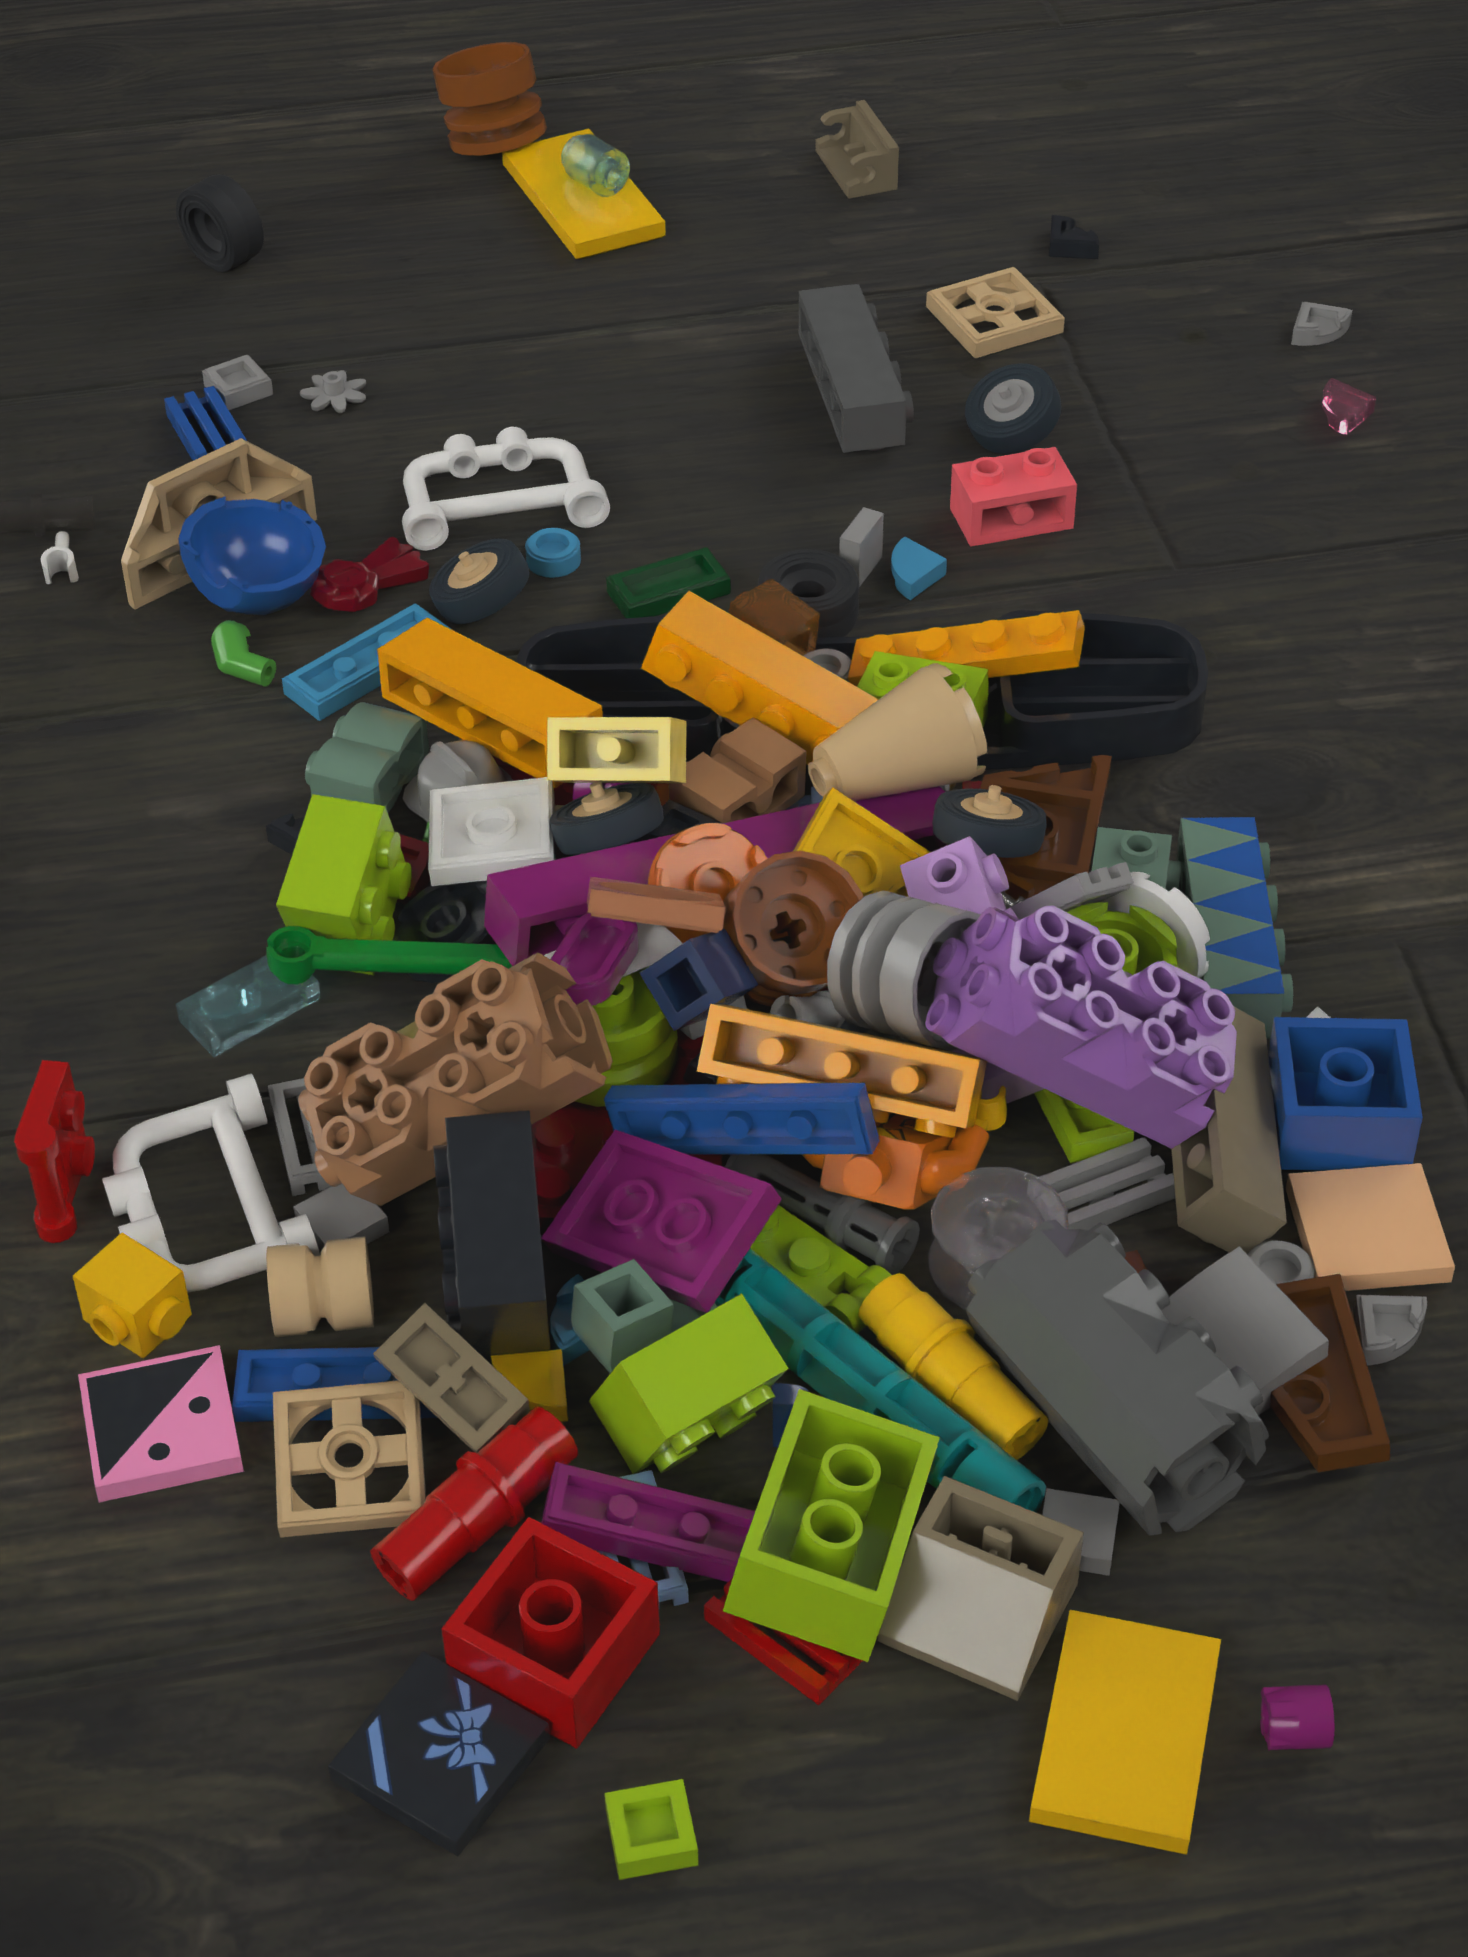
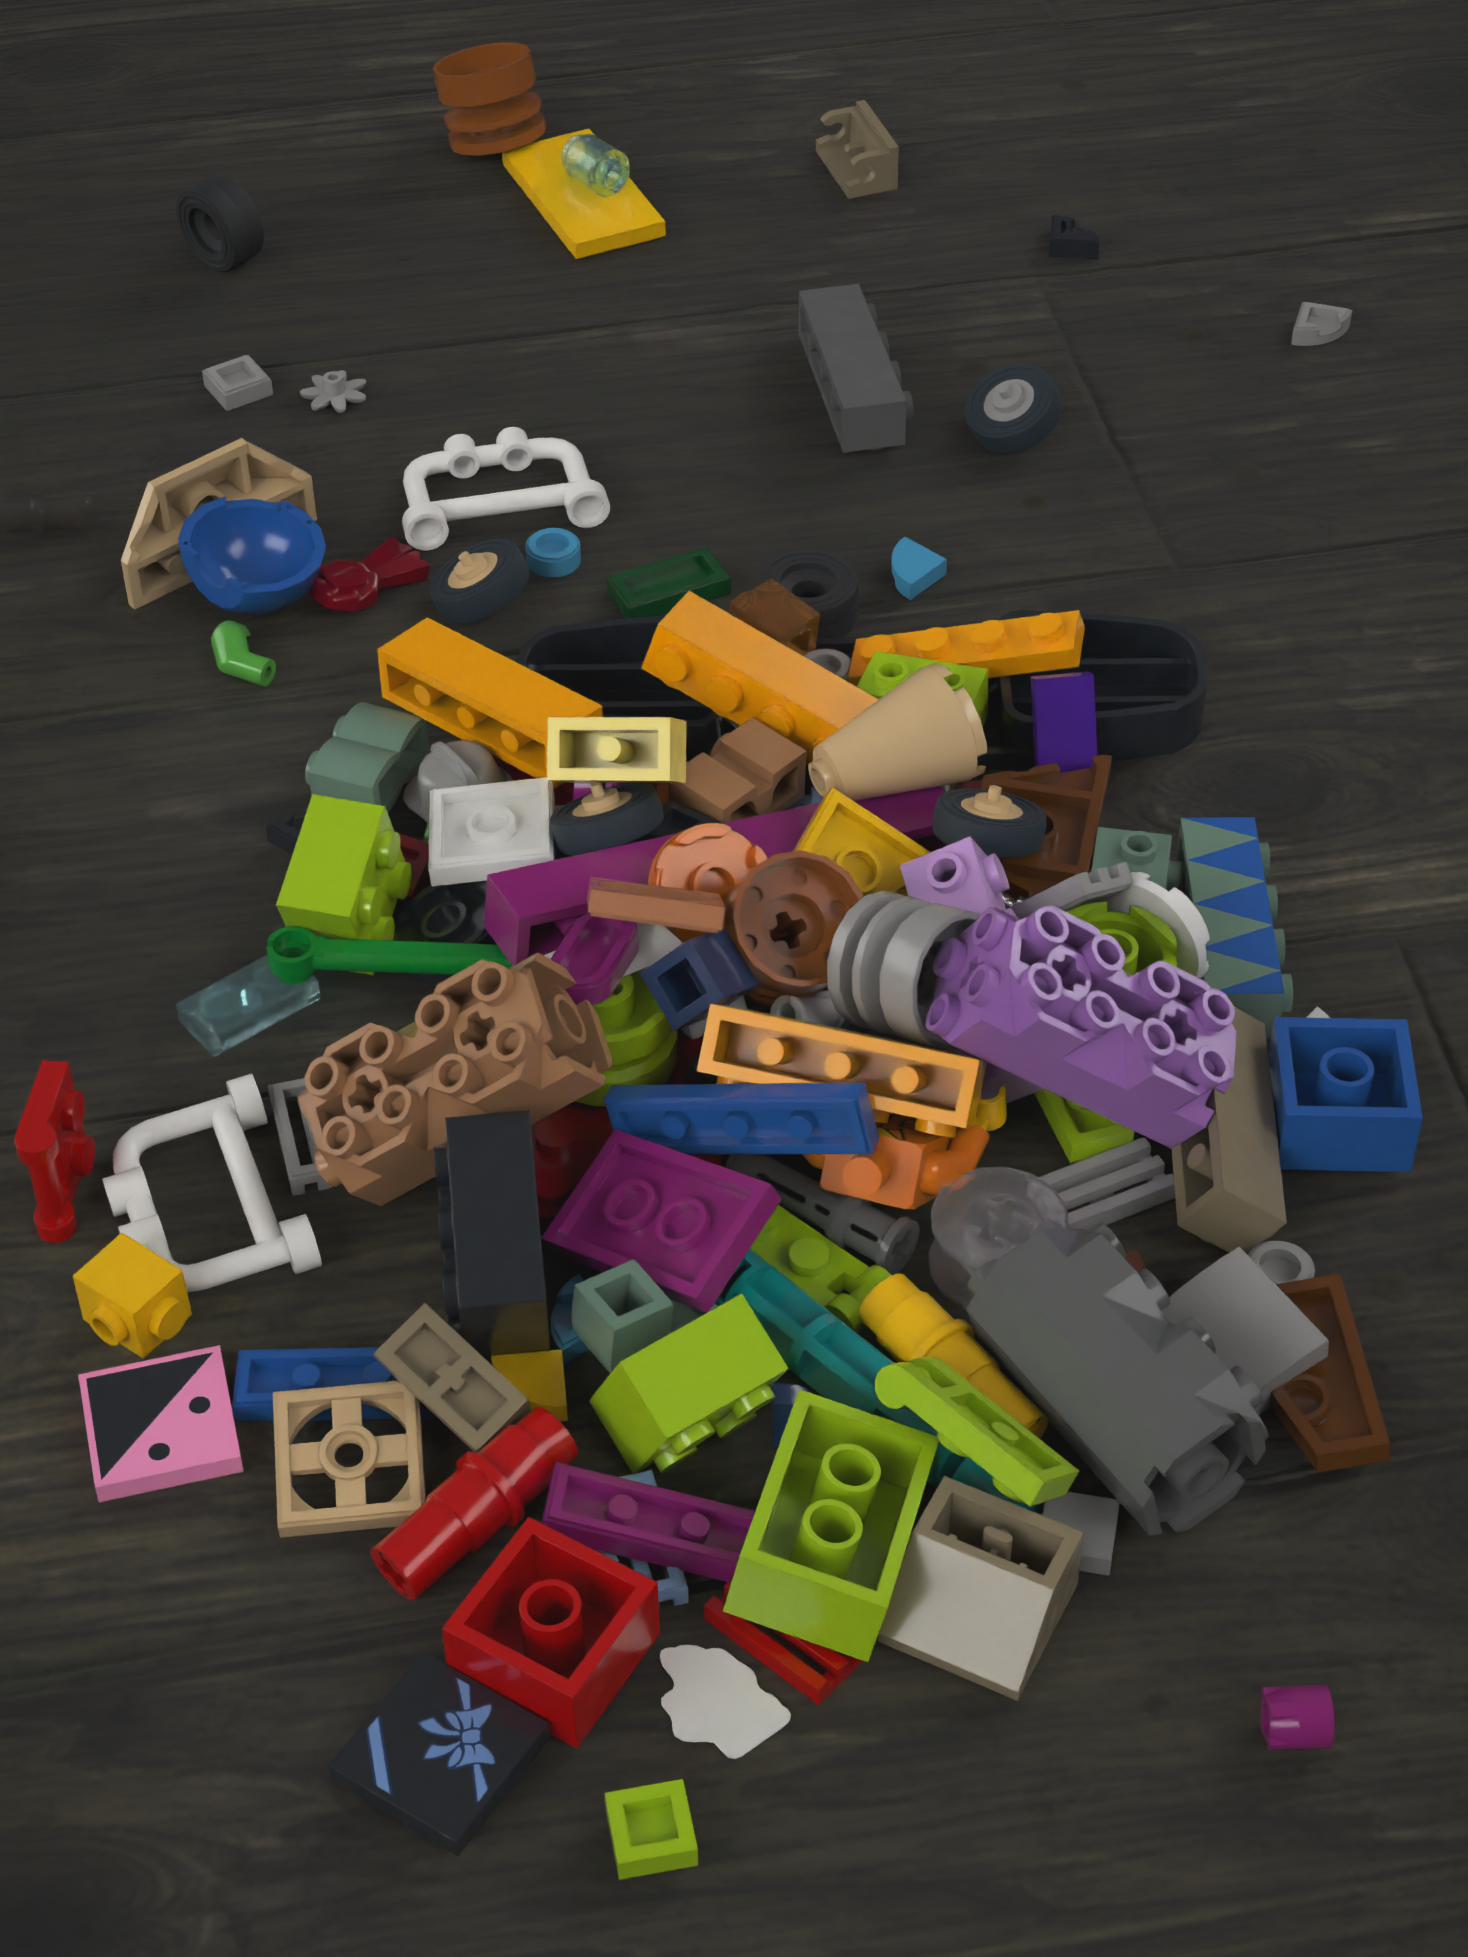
white hand [40,531,79,585] -> none
blue tile [164,386,247,461] -> none
tan wheel [266,1236,374,1337] -> none
dark azure tile [282,603,451,721] -> none
light grey tile [293,1184,389,1251] -> none
light grey tile [839,507,884,587] -> none
tan piece [926,267,1065,358] -> none
coral brick [950,447,1077,547] -> none
yellow tile [1029,1610,1221,1855] -> none
light nougat tile [1286,1163,1455,1291] -> none
clear pink tile [1322,378,1376,436] -> none
light grey tile [1353,1295,1427,1365] -> none
none -> white sticker [660,1644,791,1759]
none -> lime plate [874,1356,1079,1506]
none -> dark purple tile [1031,672,1097,773]

